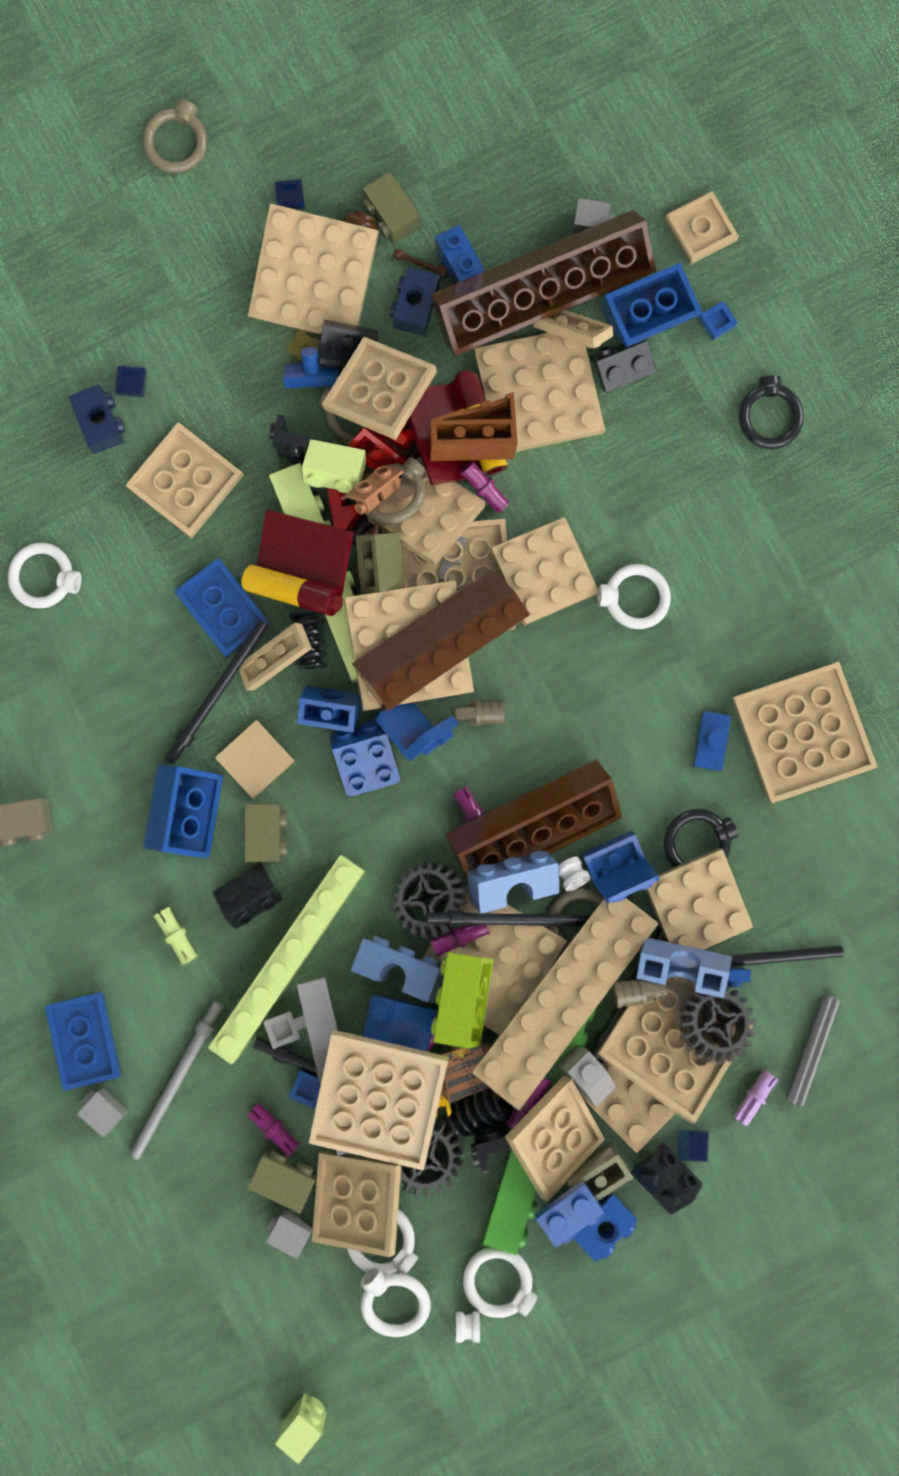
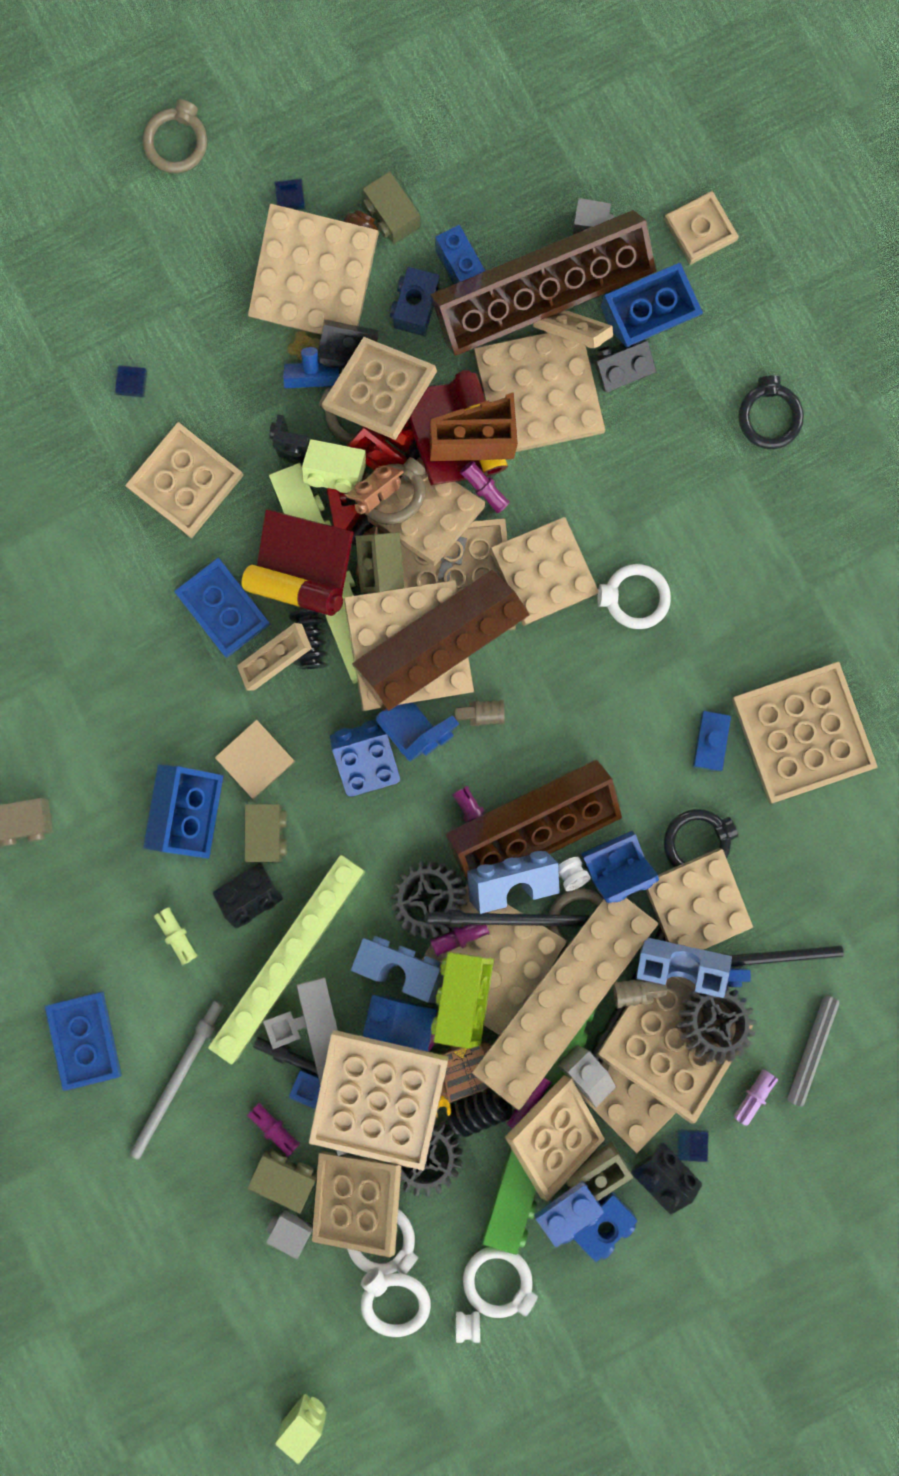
white piece [8,543,81,608] -> none
dark blue brick [68,384,126,454] -> none
light grey brick [77,1088,129,1137] -> none
black bar [165,620,269,764] -> none
blue brick [297,685,361,733] -> none
reddish brown hinge [393,249,447,278] -> none
black bracket [470,1124,512,1174] -> none
blue plate [699,301,738,341] -> none

